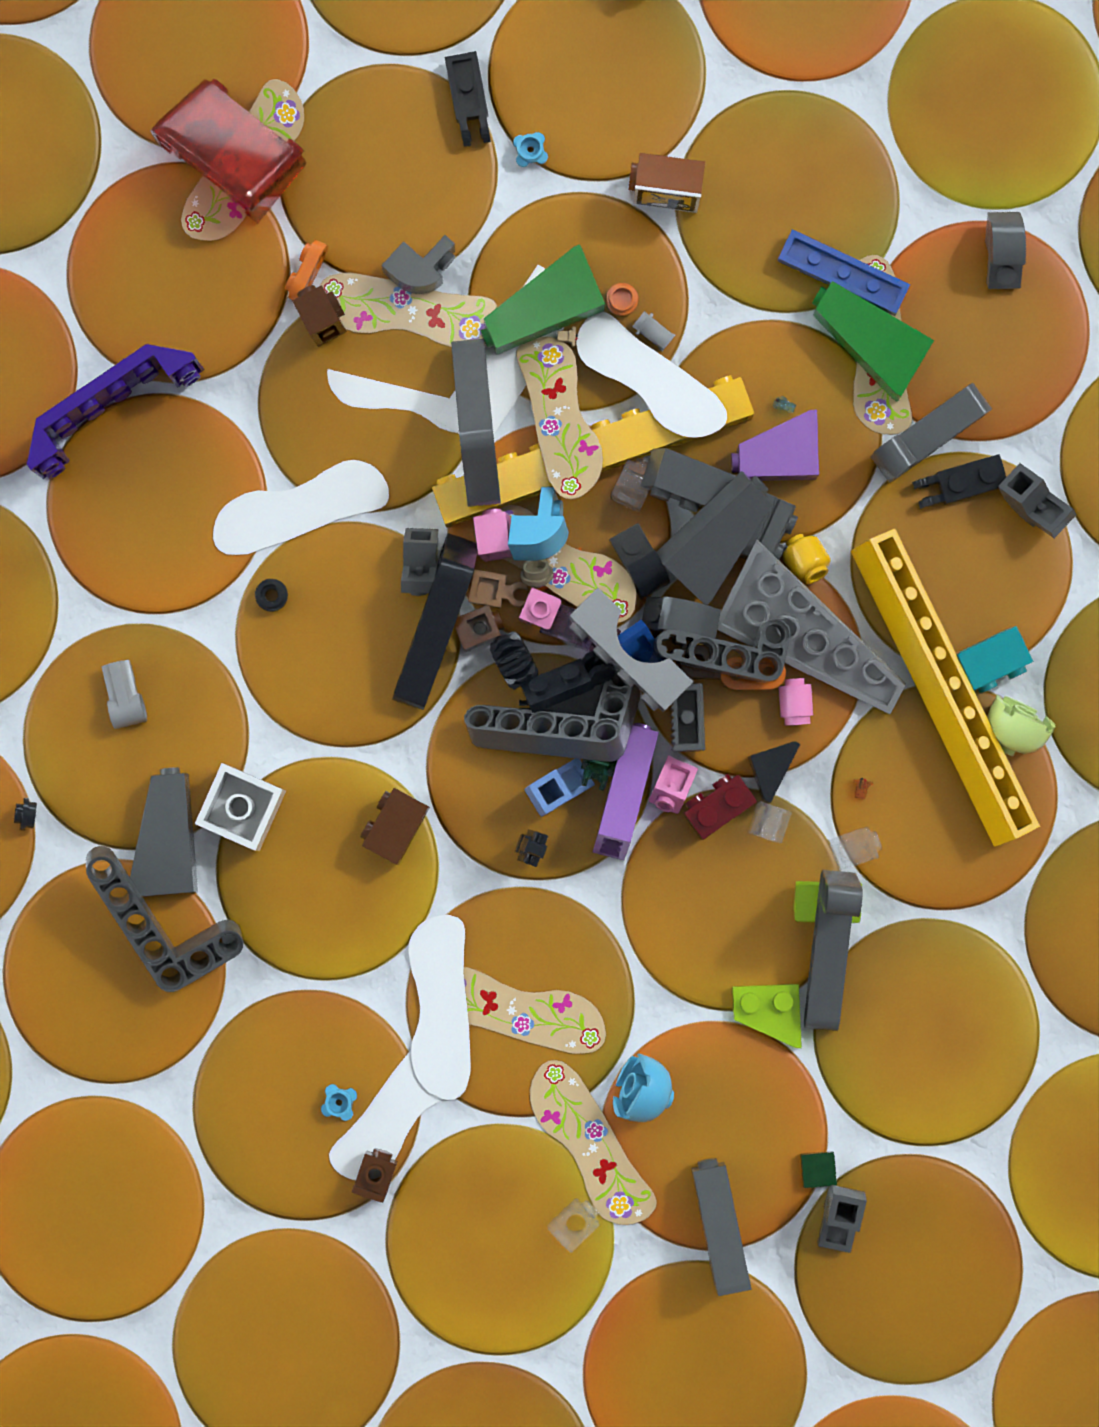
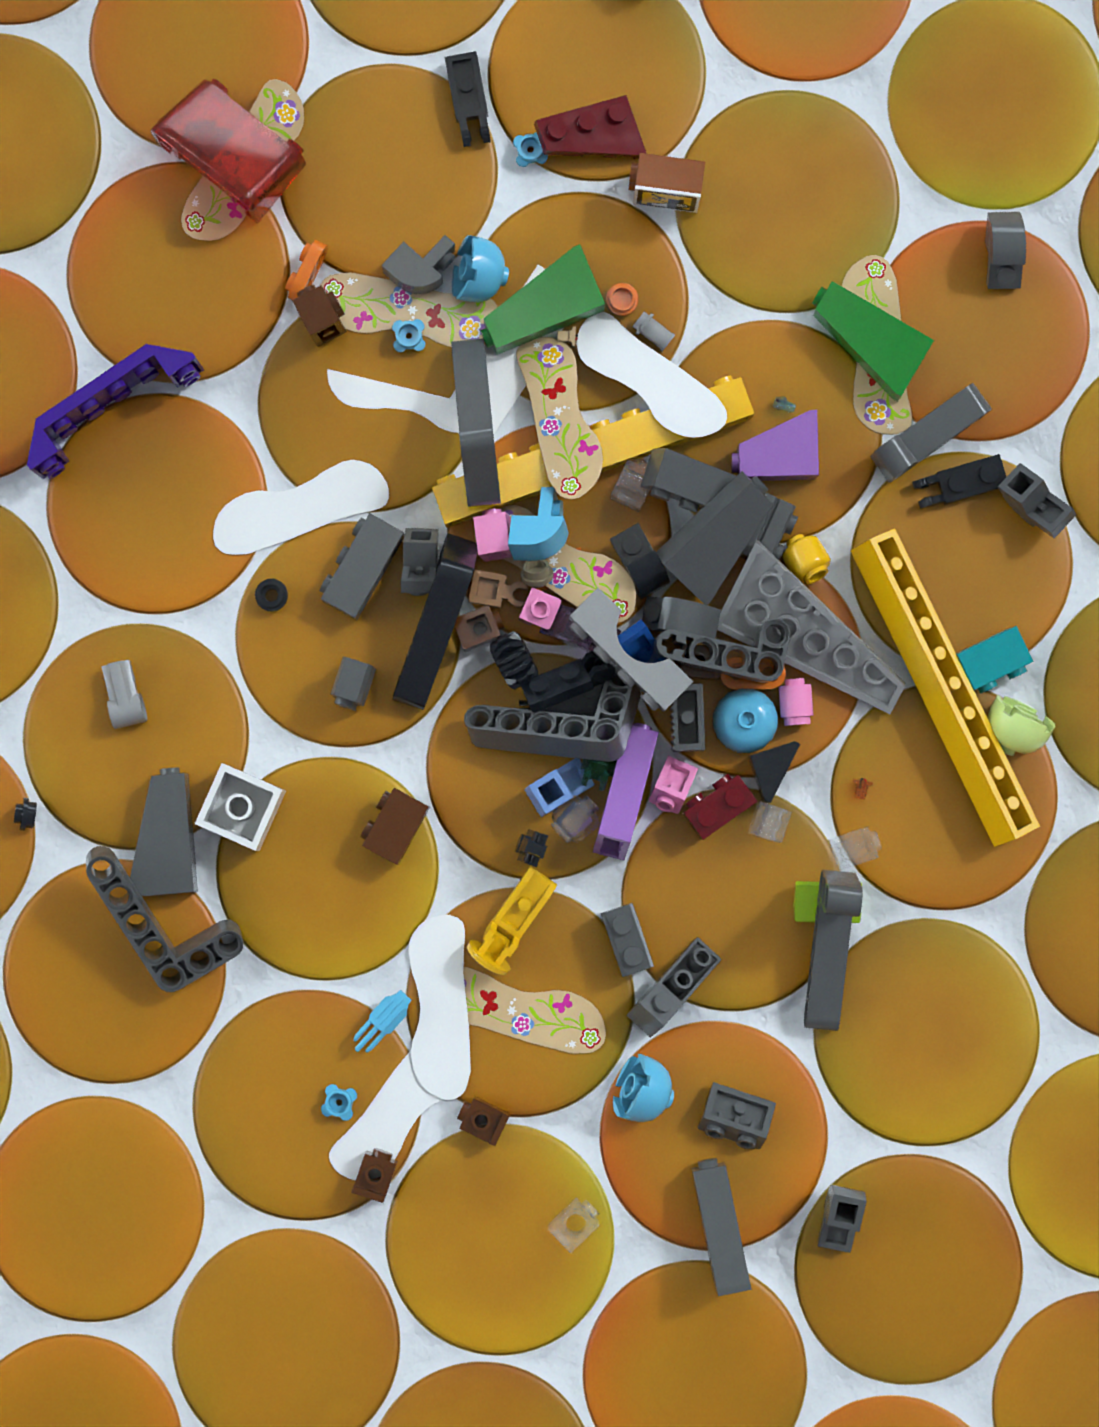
tan sticker [530,1060,657,1225] -> none
lime wing [732,984,802,1048] -> none
blue plate [778,229,910,316] -> none
dark green tile [800,1151,837,1188] -> none
none -> dark grey brick [319,513,405,620]
none -> dark grey brick [330,656,376,711]
none -> medium azure piece [353,990,412,1052]
none -> medium azure plate [392,319,426,353]
none -> medium azure cylinder [452,235,509,302]
none -> reddish brown brick [457,1096,510,1146]
none -> yellow piece [467,866,557,975]
none -> dark red wing [534,95,647,159]
none -> clear head [550,795,599,843]
none -> dark grey brick [601,903,654,977]
none -> dark grey slope [627,937,722,1038]
none -> dark grey bracket [698,1082,776,1150]
none -> medium azure cylinder [713,689,778,753]

